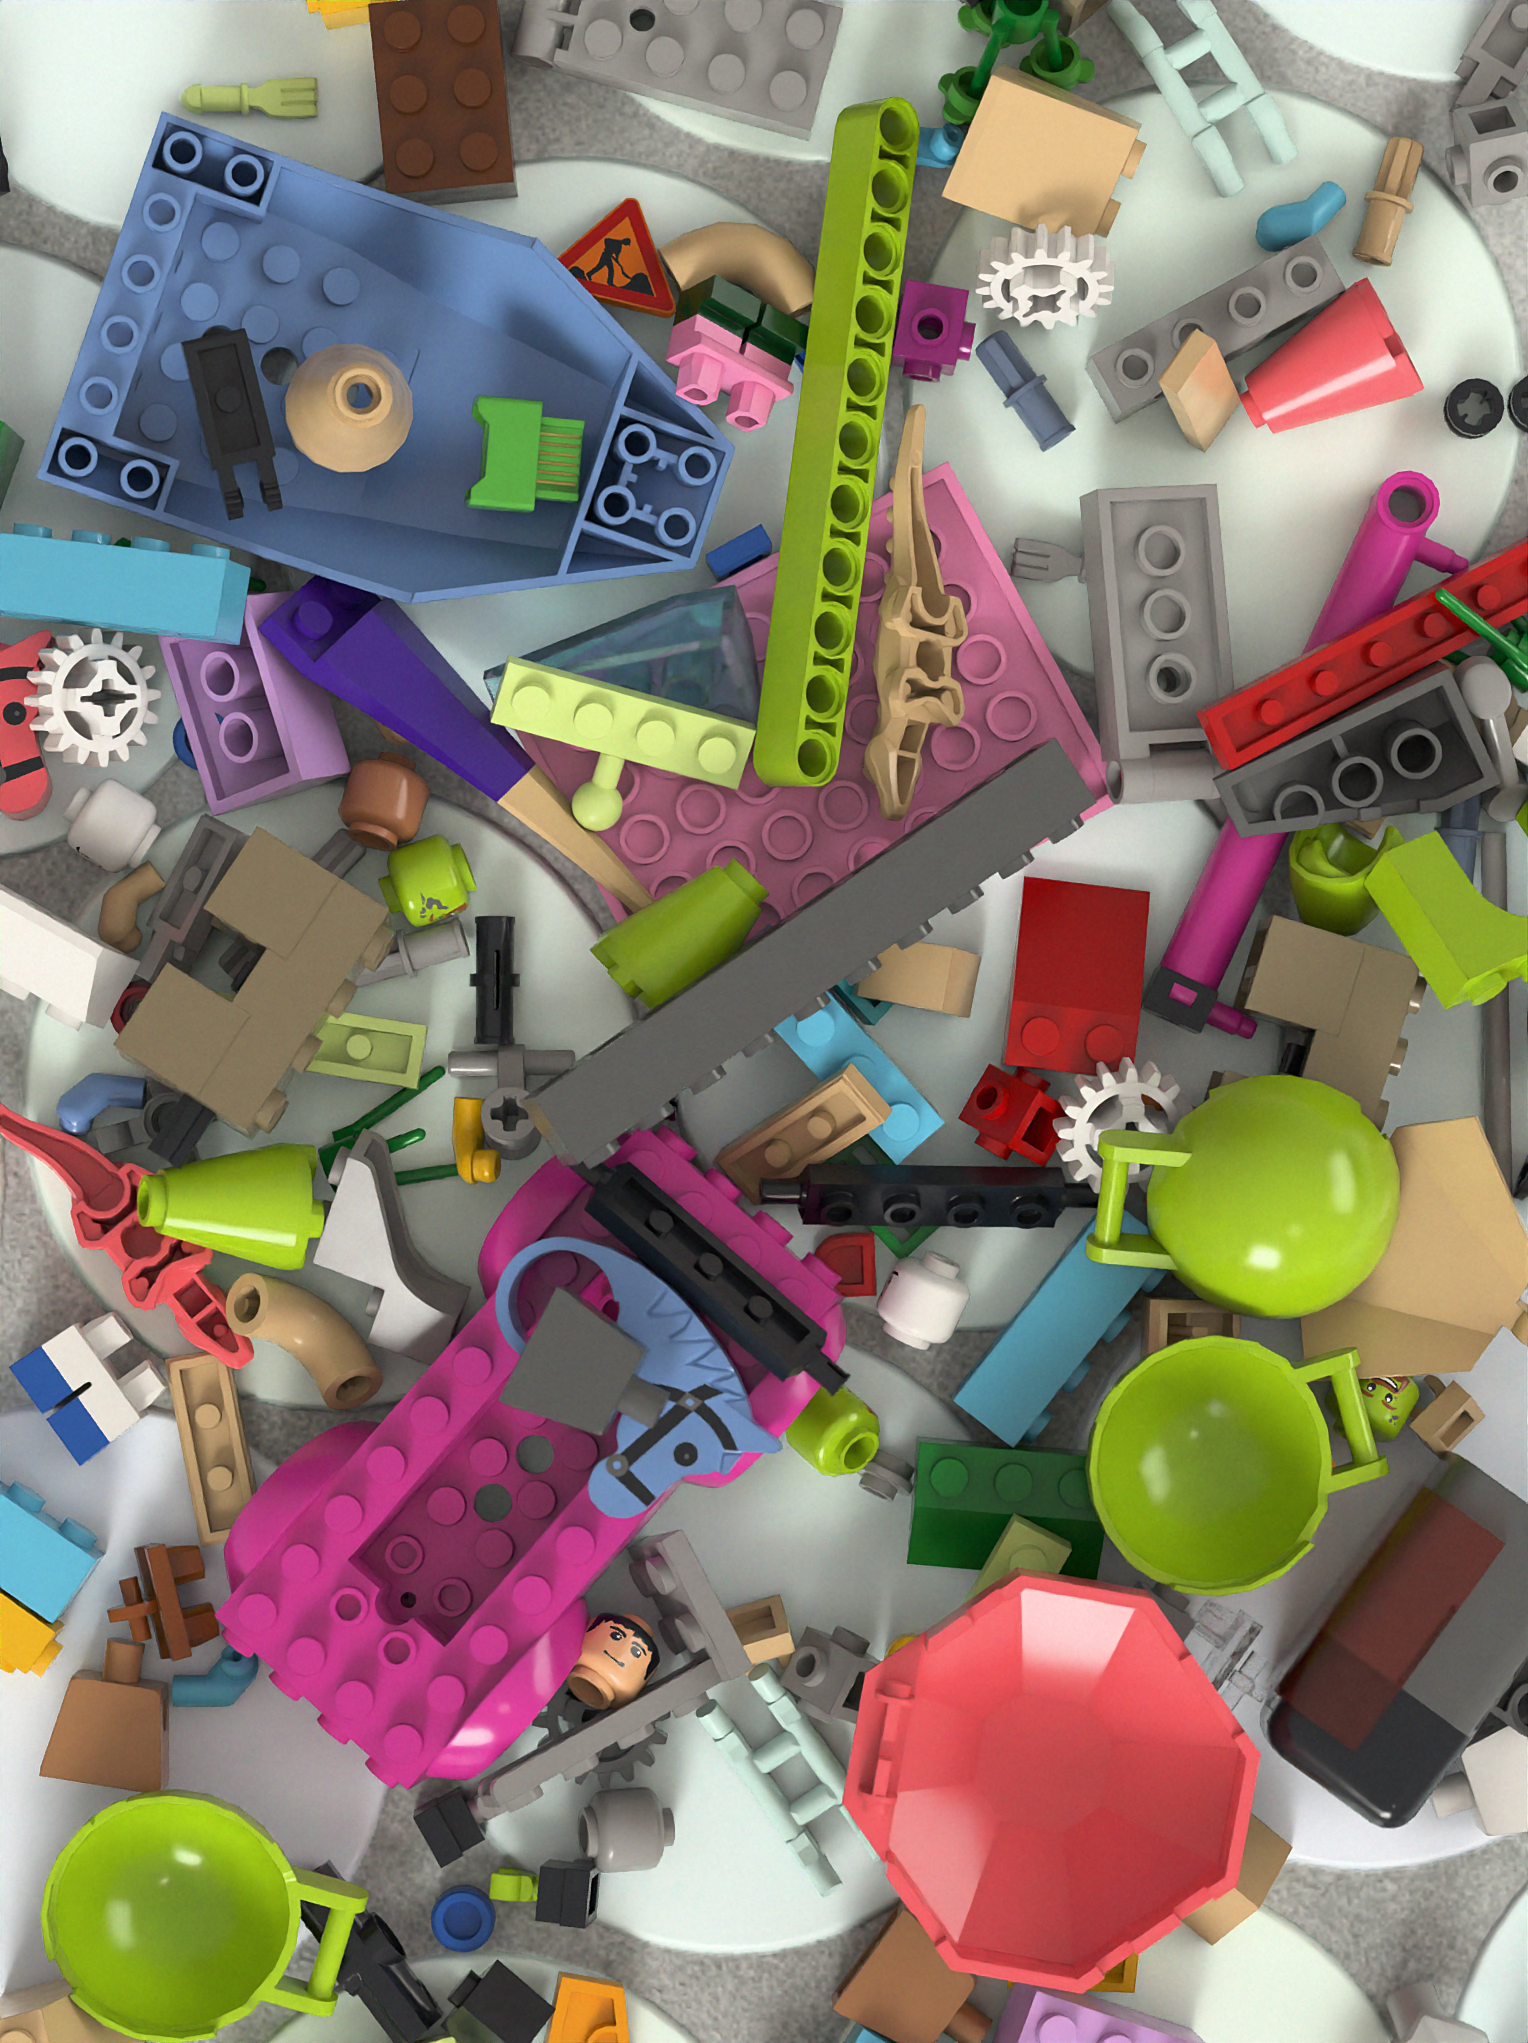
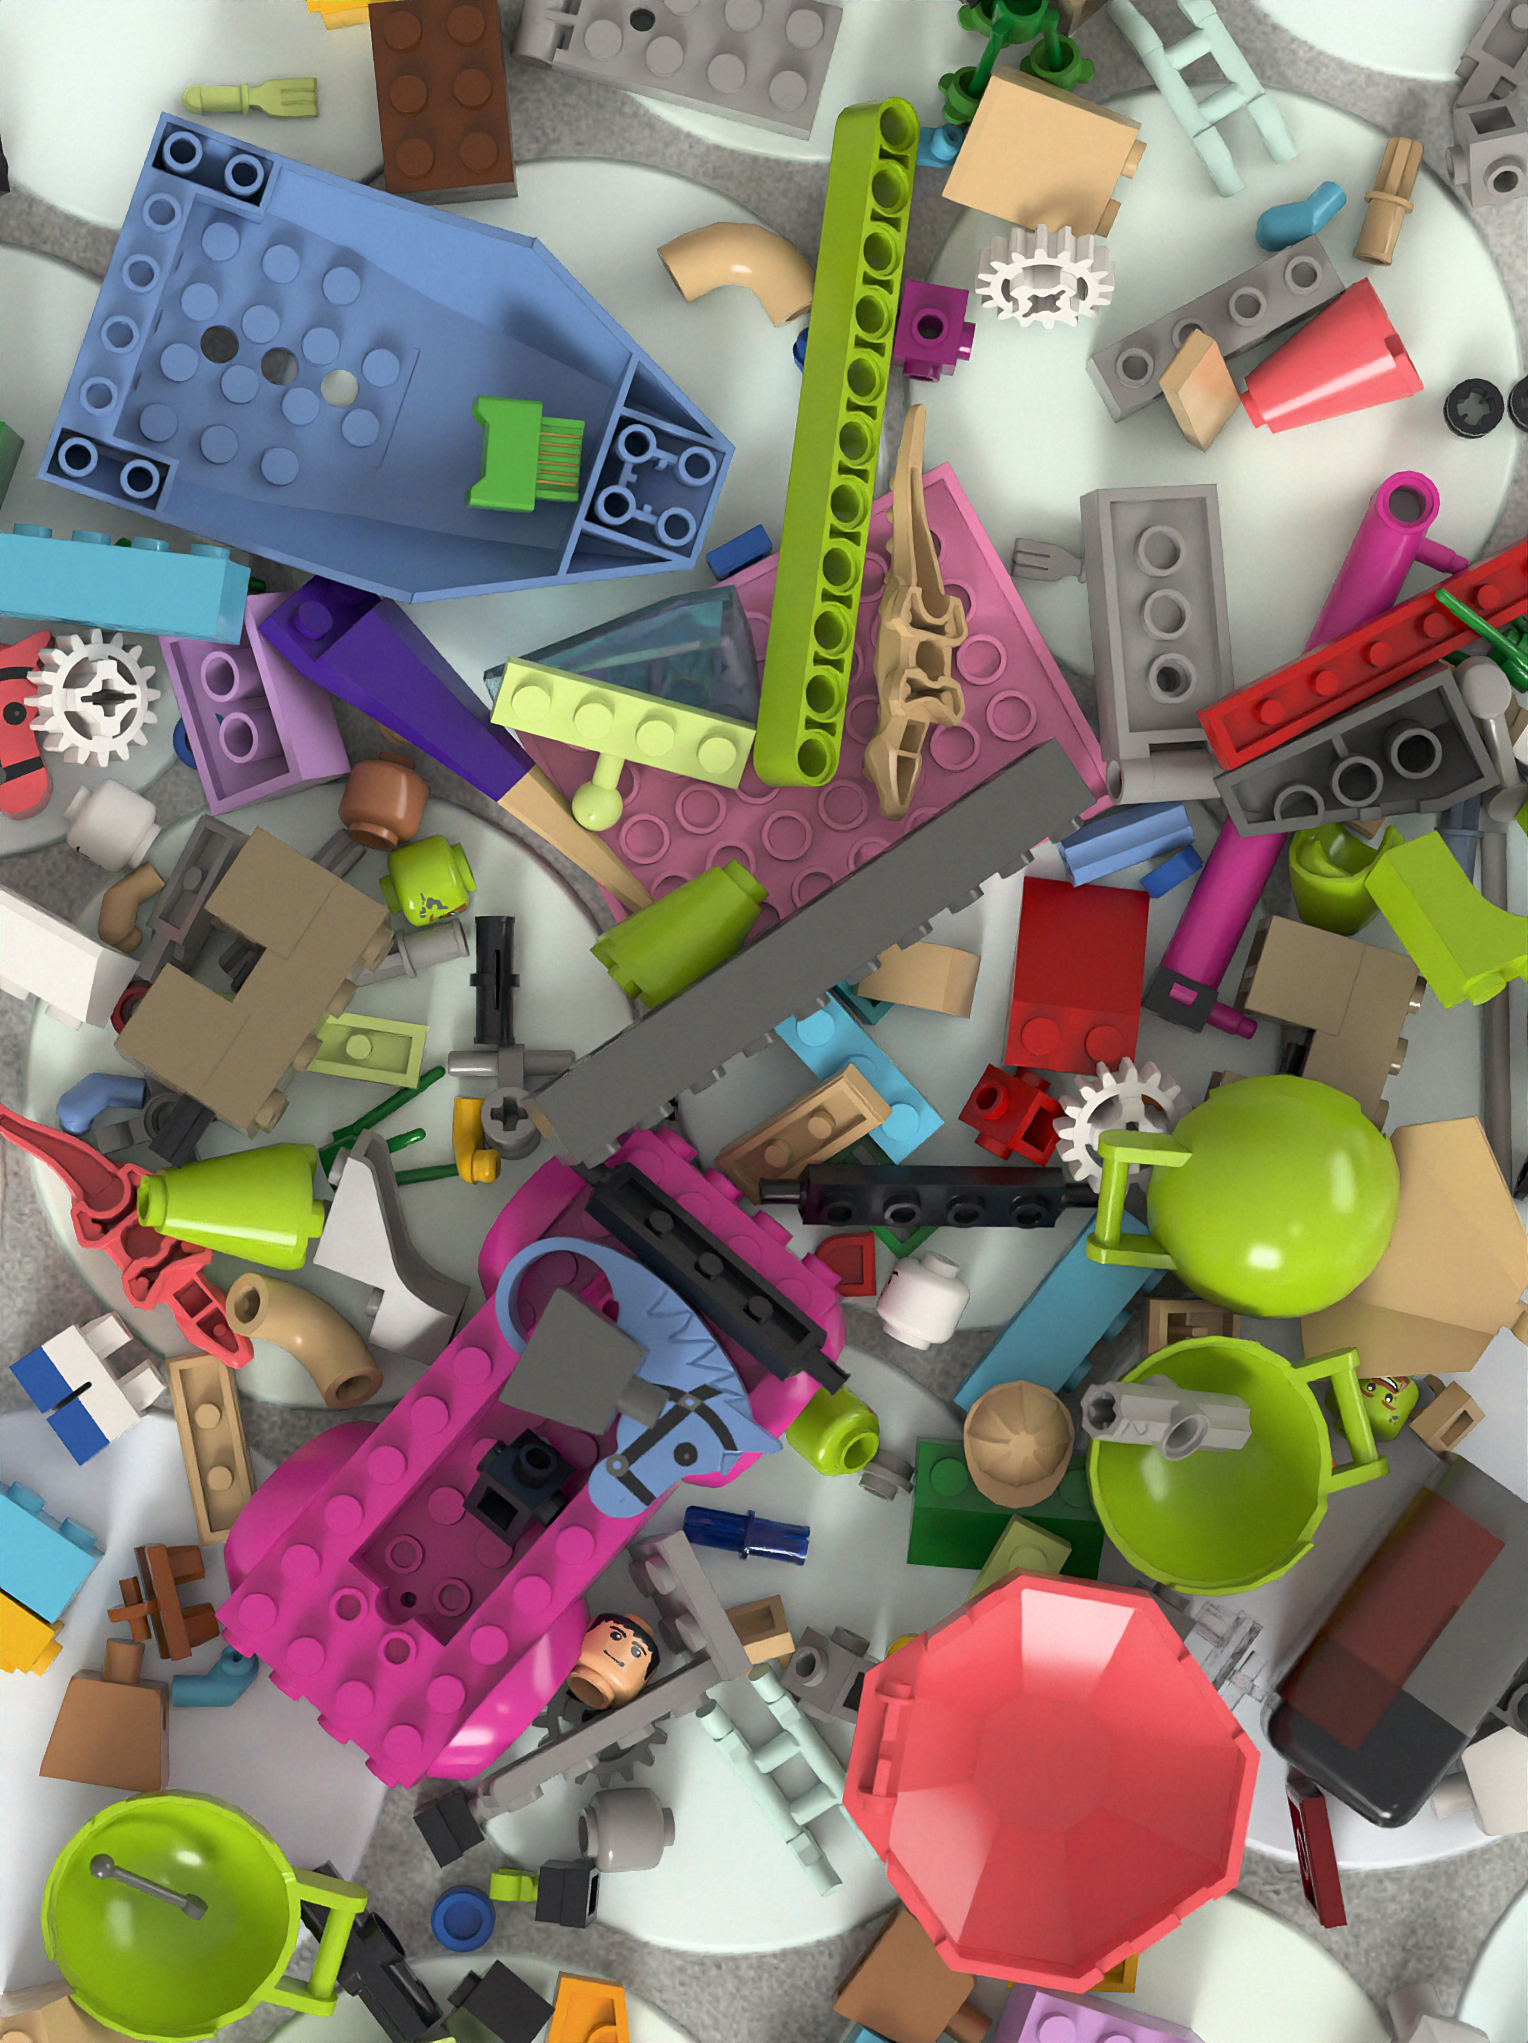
black hinge [180,328,283,520] -> none
tan cone [285,344,413,473] -> none
piece [557,198,676,318] -> none
bright pink hips [665,275,809,432] -> none
sand blue axle [975,330,1076,452] -> none
tan slope [1181,1812,1293,1946] -> none
none -> dark grey hinge [89,1853,208,1920]
none -> black brick [462,1428,577,1547]
none -> clear blue axle [681,1505,810,1567]
none -> tan piece [963,1379,1075,1509]
none -> medium blue axle [1056,801,1195,887]
none -> light grey piece [1080,1374,1252,1461]
none -> blue tile [1139,844,1204,900]
none -> dark red tile [1285,1777,1347,1929]

